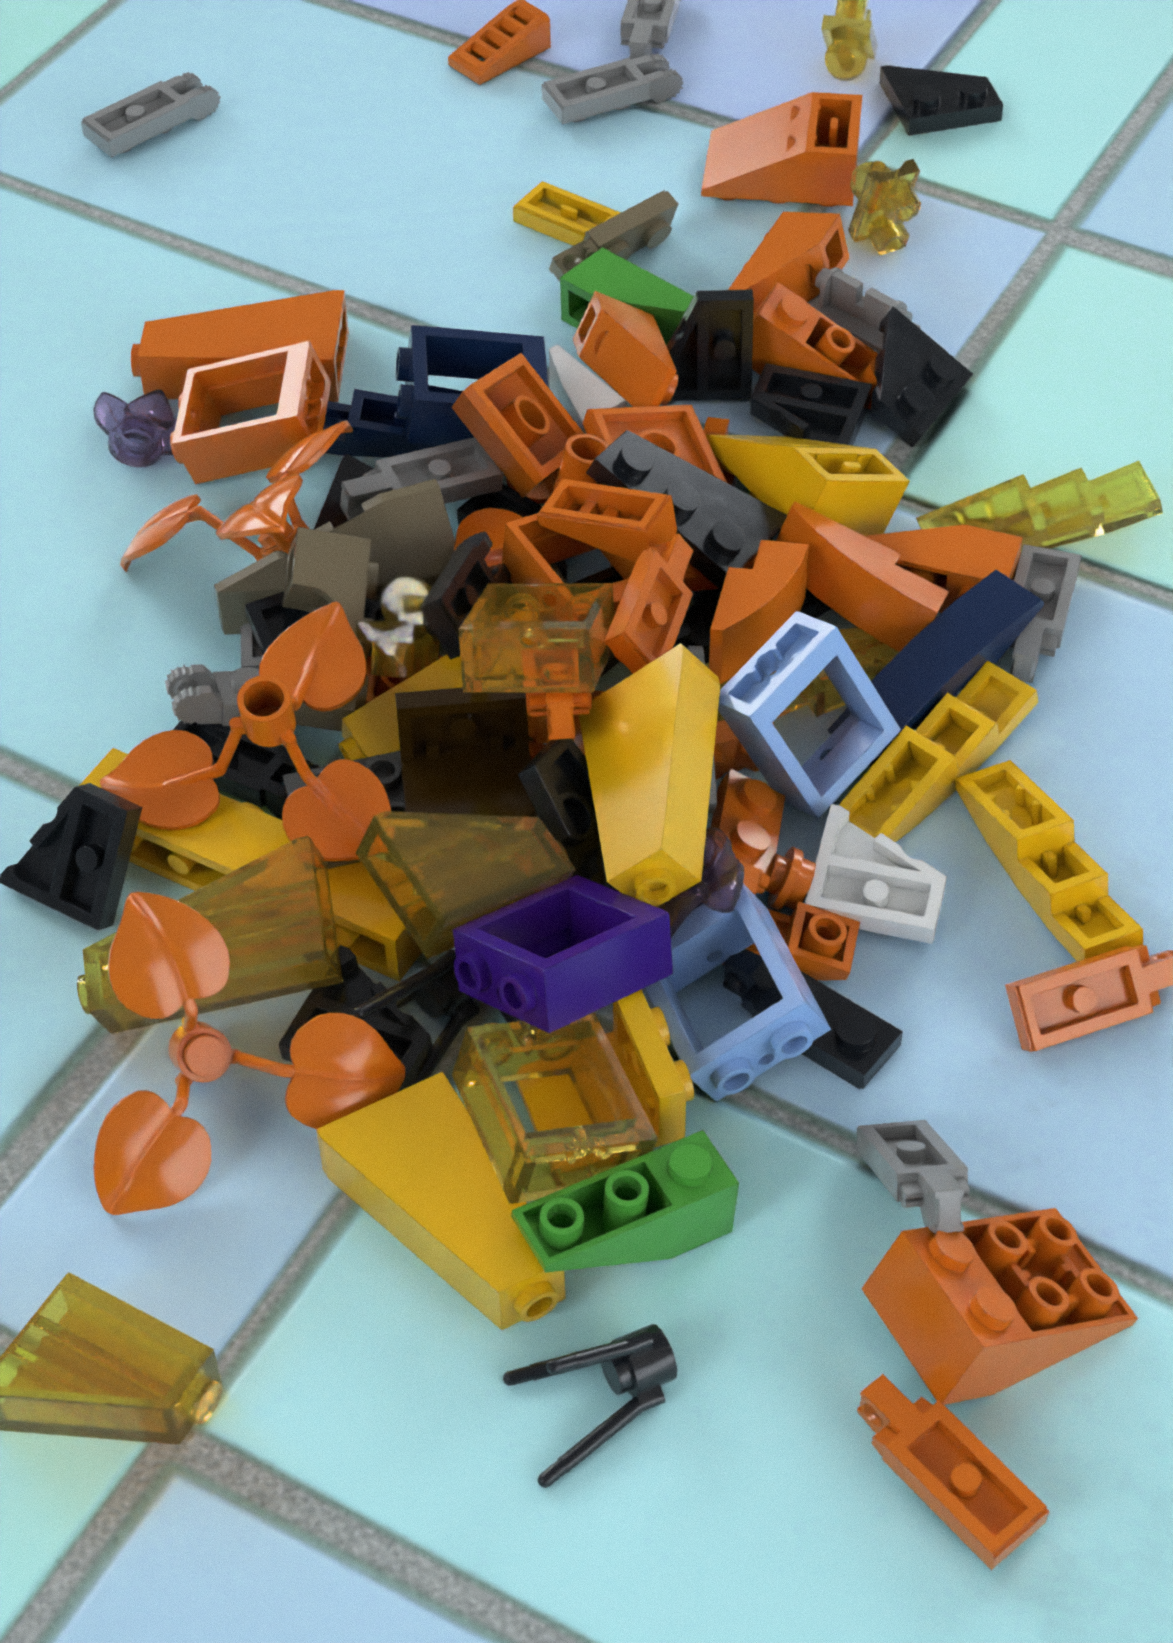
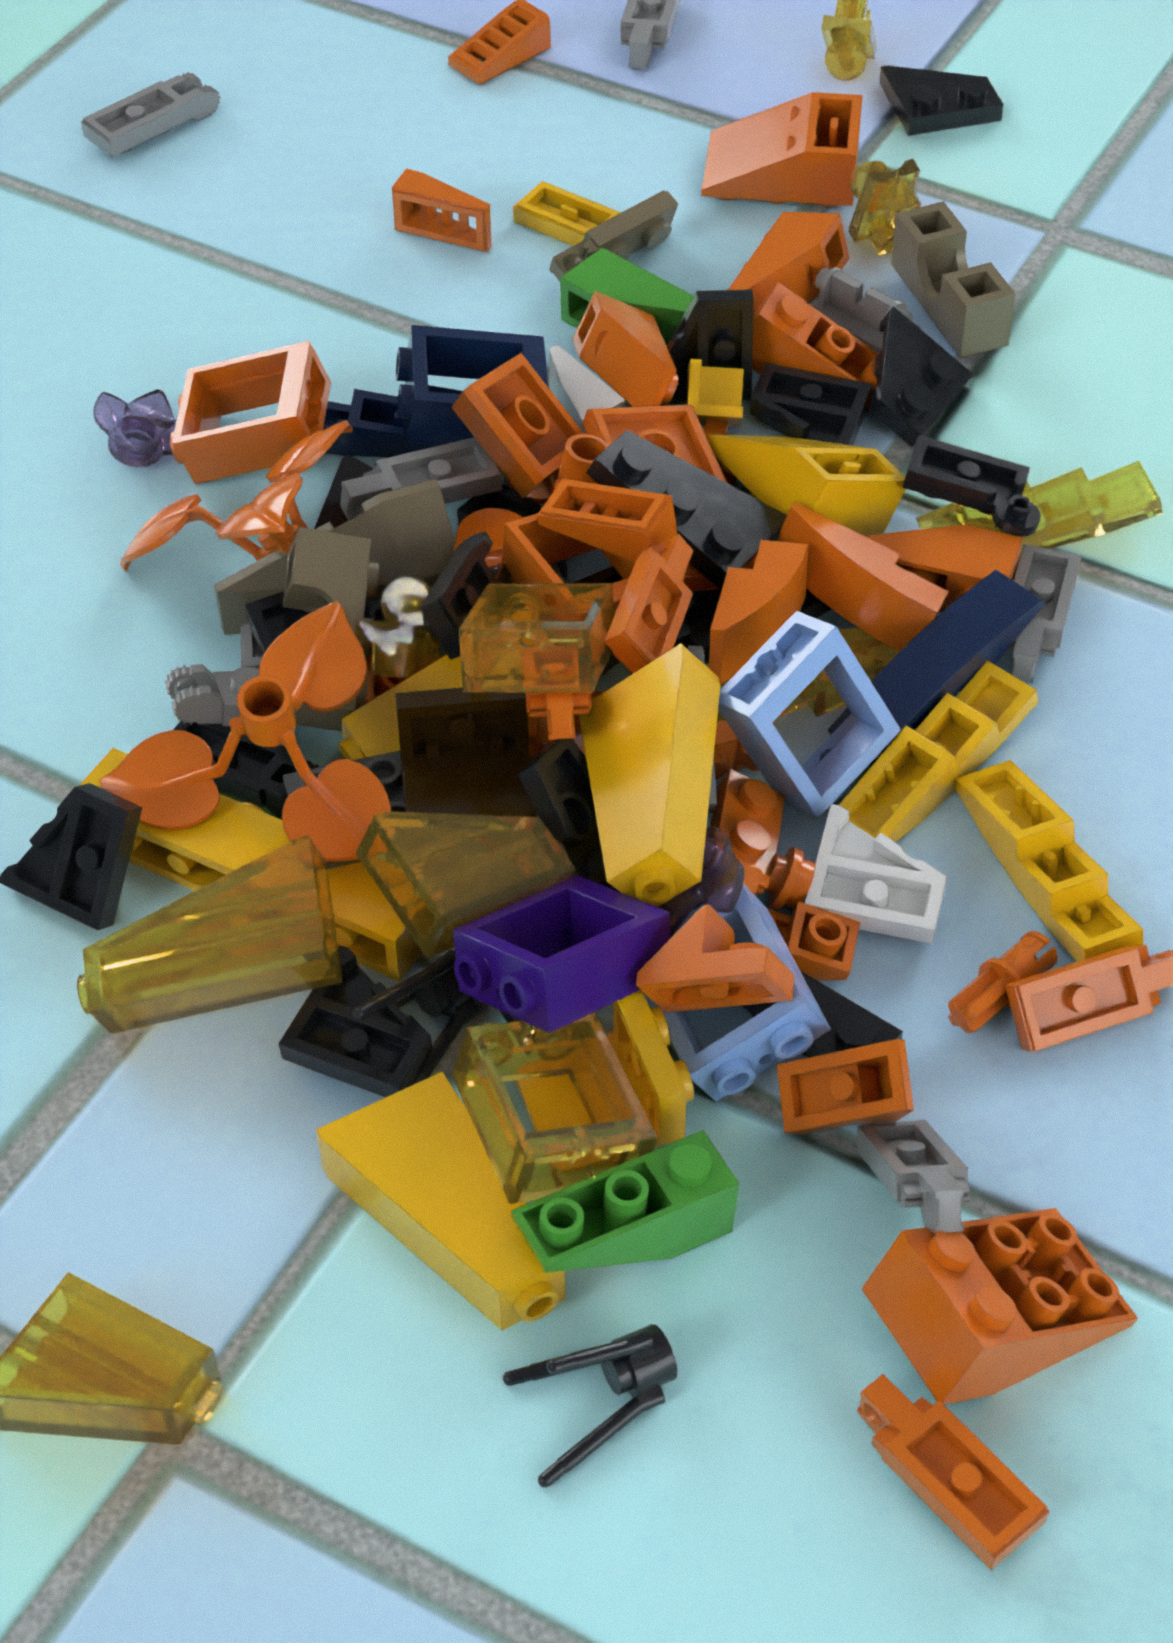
orange plant [93,892,405,1215] -> none
orange slope [131,290,349,402] -> none
light grey hinge [542,53,684,125] -> none
none -> orange slope [392,169,492,253]
none -> orange slope [636,905,795,1013]
none -> yellow panel [685,359,744,427]
none -> orange slope [776,1039,914,1135]
none -> dark tan arch [891,201,1015,358]
none -> black hinge [902,435,1041,537]
none -> orange axle [948,931,1058,1033]

